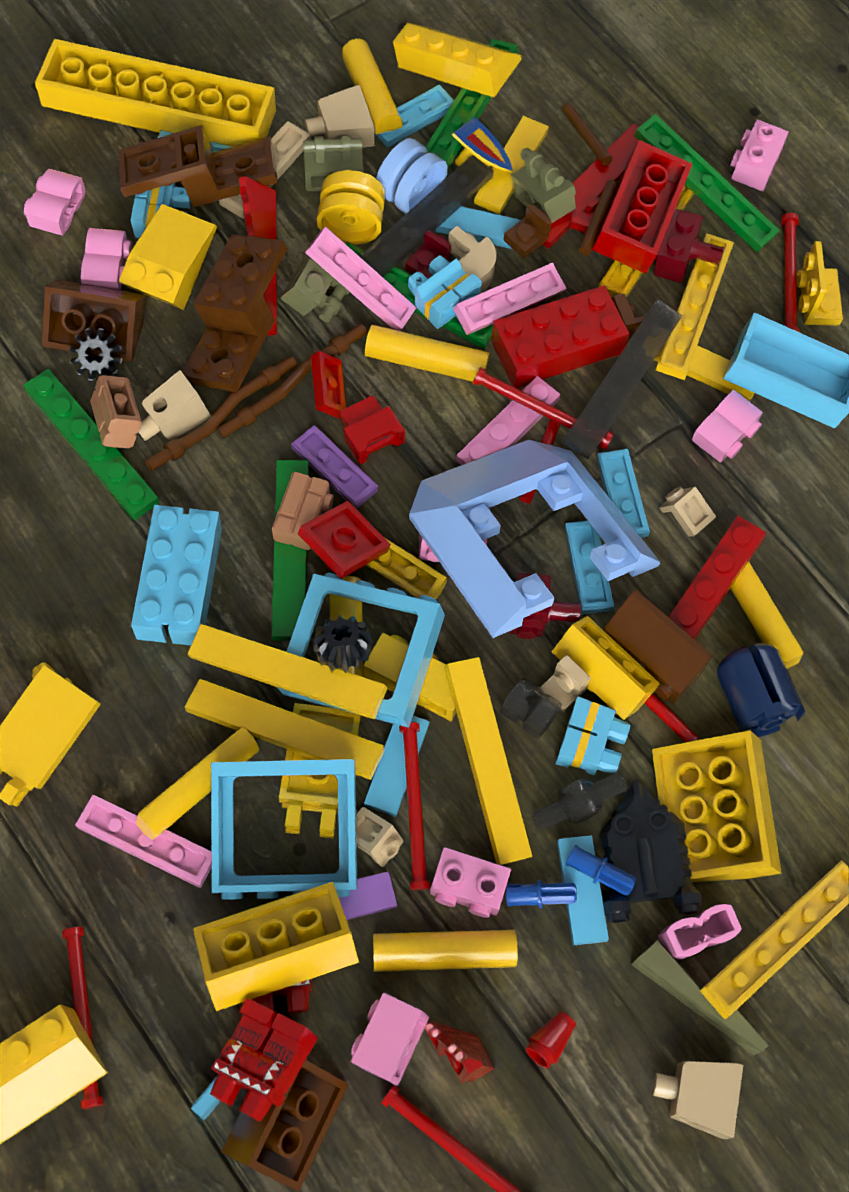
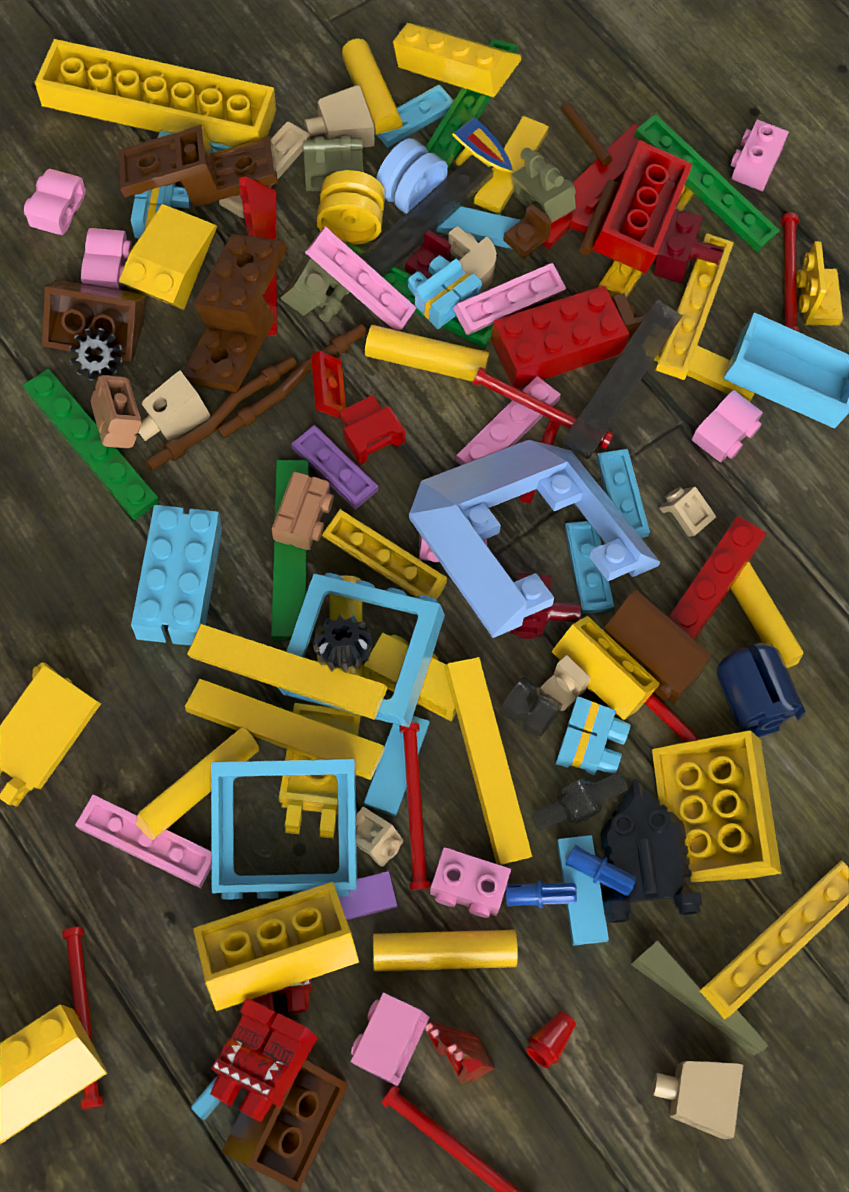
red tile [298,501,391,579] -> none
bright pink brick [658,904,742,960] -> none

